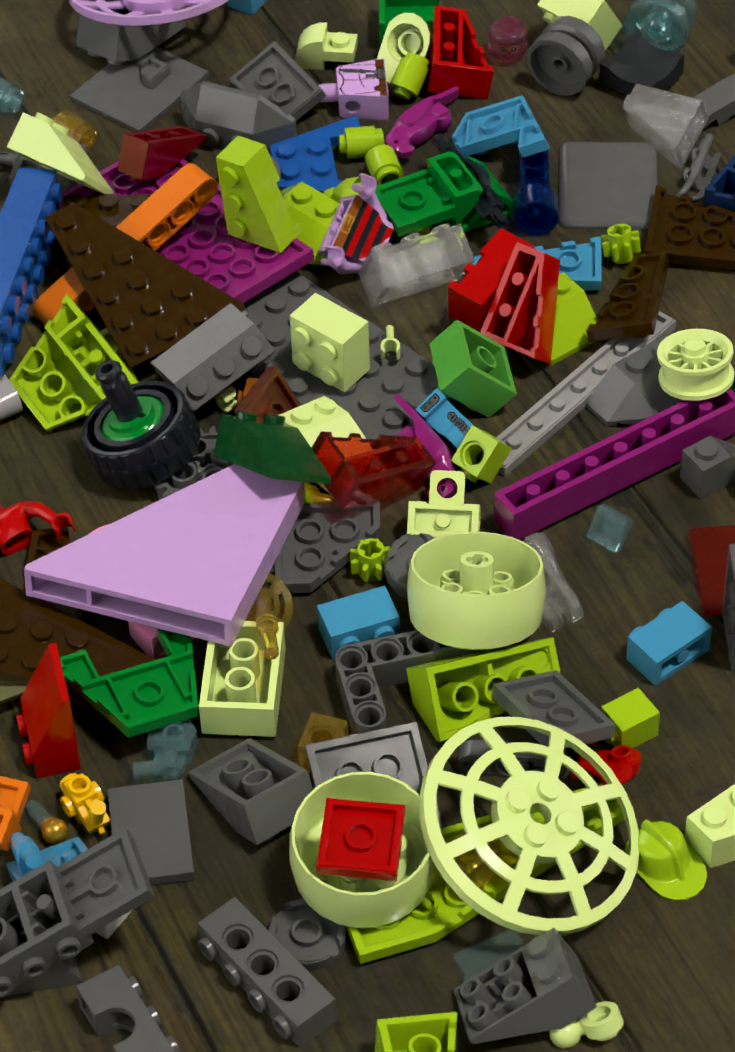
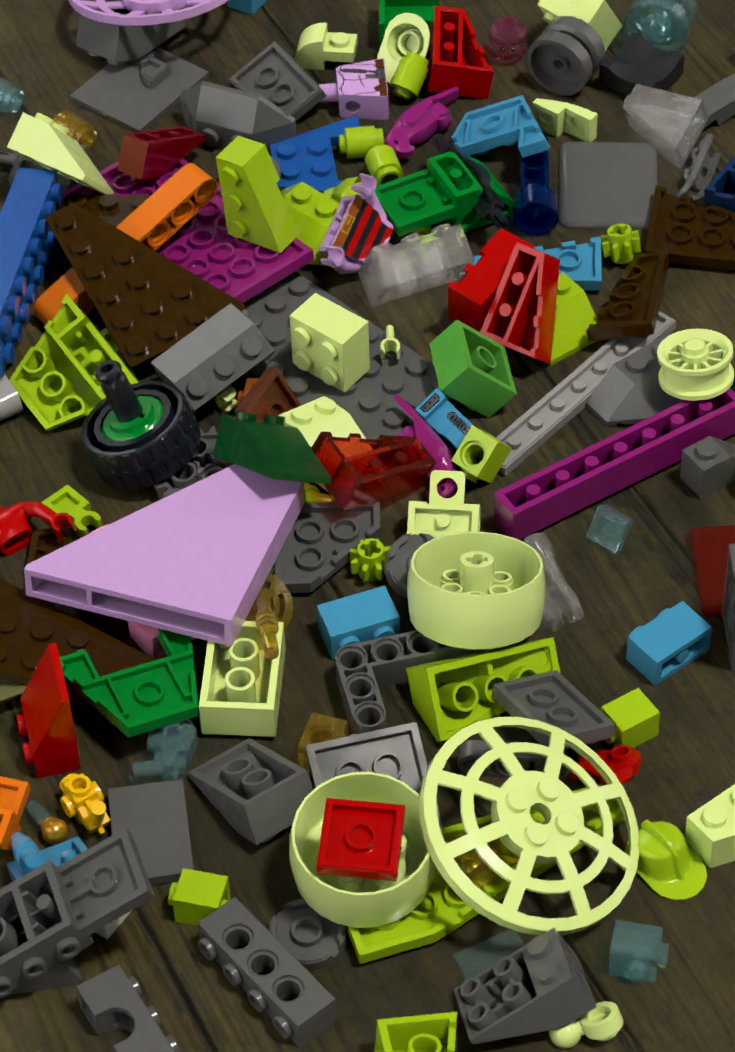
none -> lime plate [41,484,102,538]
none -> lime brick [168,868,231,926]
none -> yellowish green slope [533,99,598,142]
none -> clear light blue brick [608,920,669,982]

